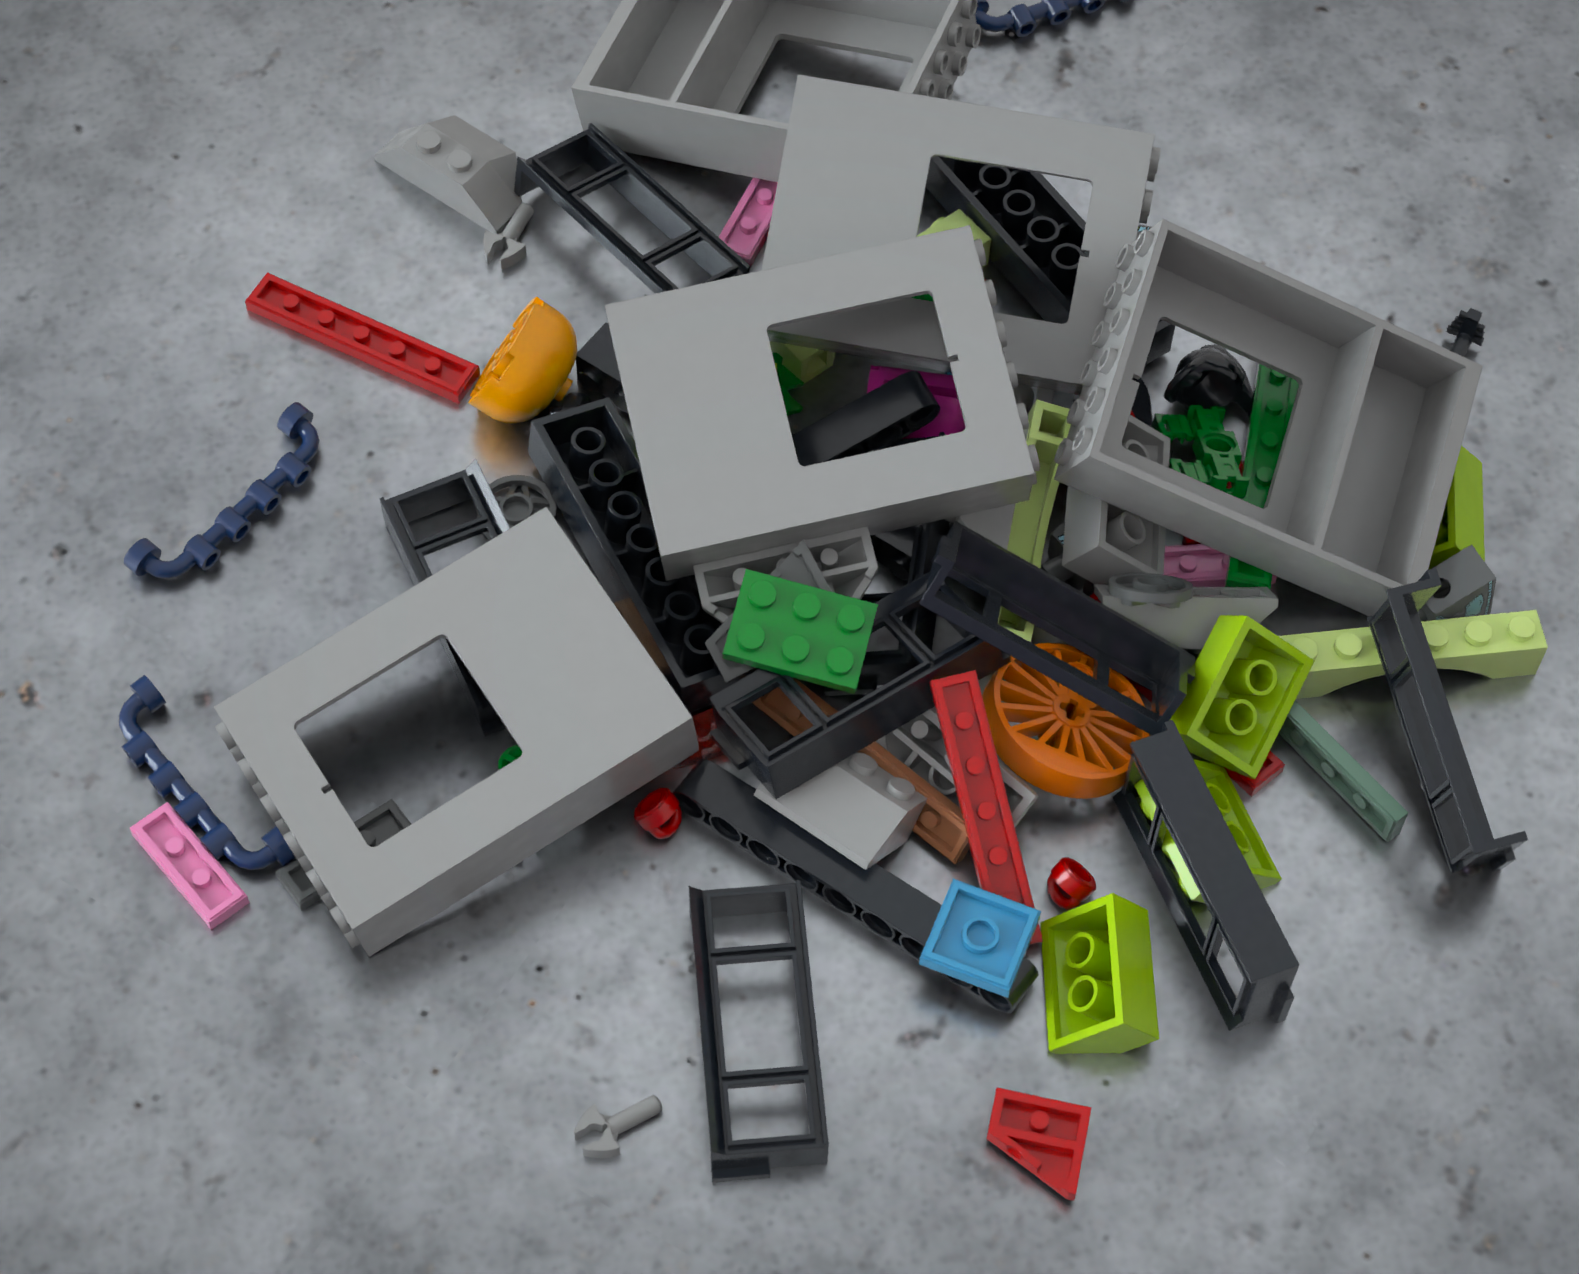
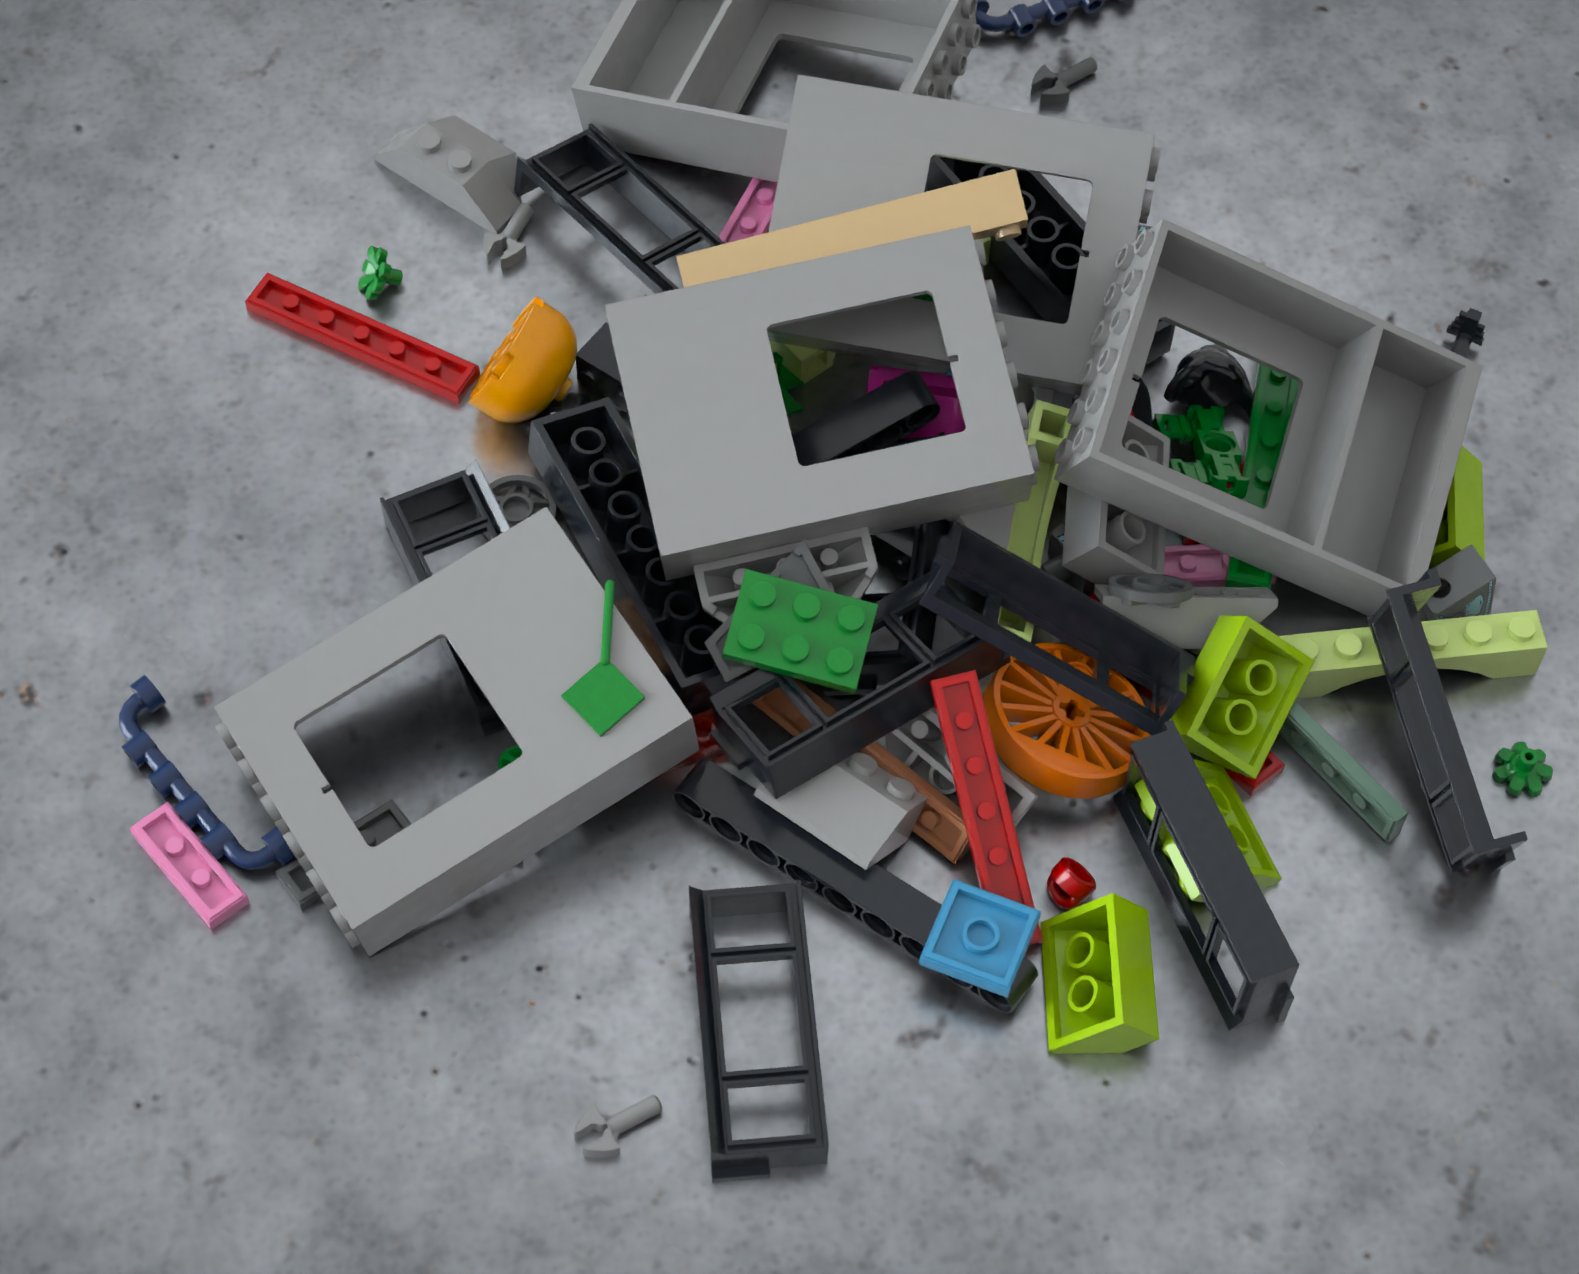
dark blue bar [124,402,320,579] -> none
red tile [634,788,682,839] -> none
red wing [986,1087,1092,1201] -> none
none -> green plant [358,246,403,300]
none -> green piece [561,580,645,737]
none -> tan brick [676,169,1028,287]
none -> dark grey bar [1031,57,1097,105]
none -> green plant [1492,742,1553,797]

